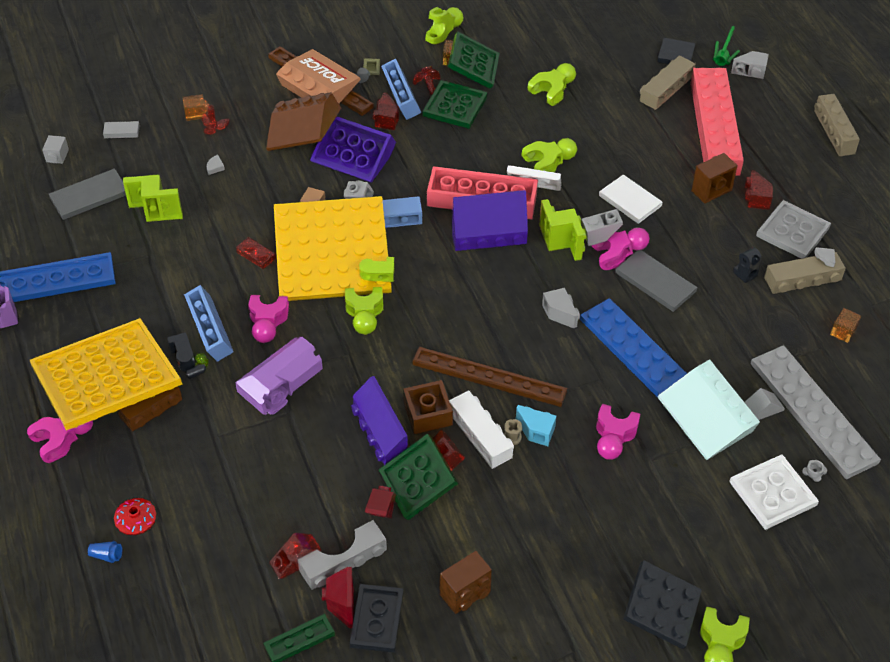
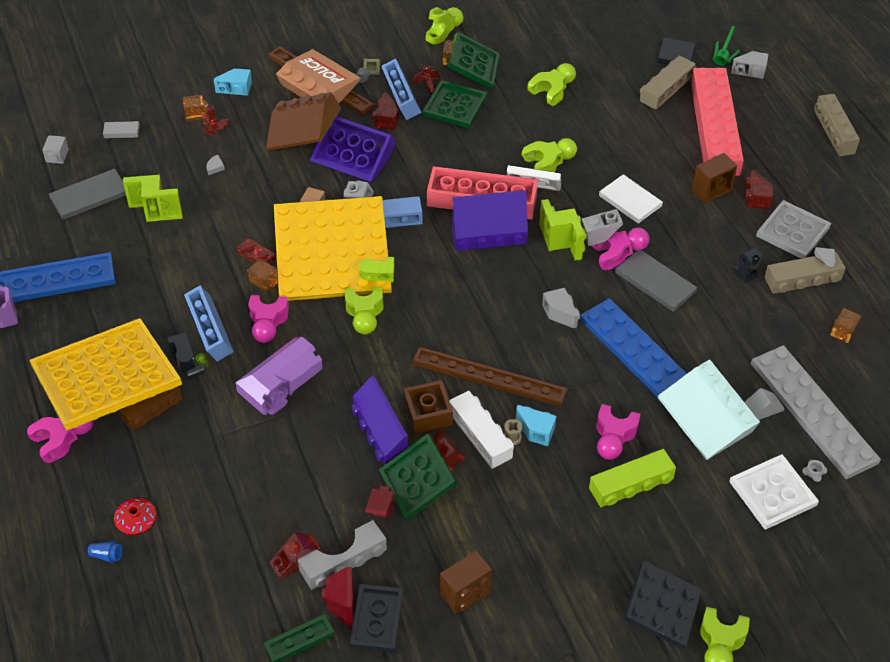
none -> medium azure slope [214,69,252,95]
none -> clear orange brick [248,259,278,292]
none -> lime brick [589,449,676,507]

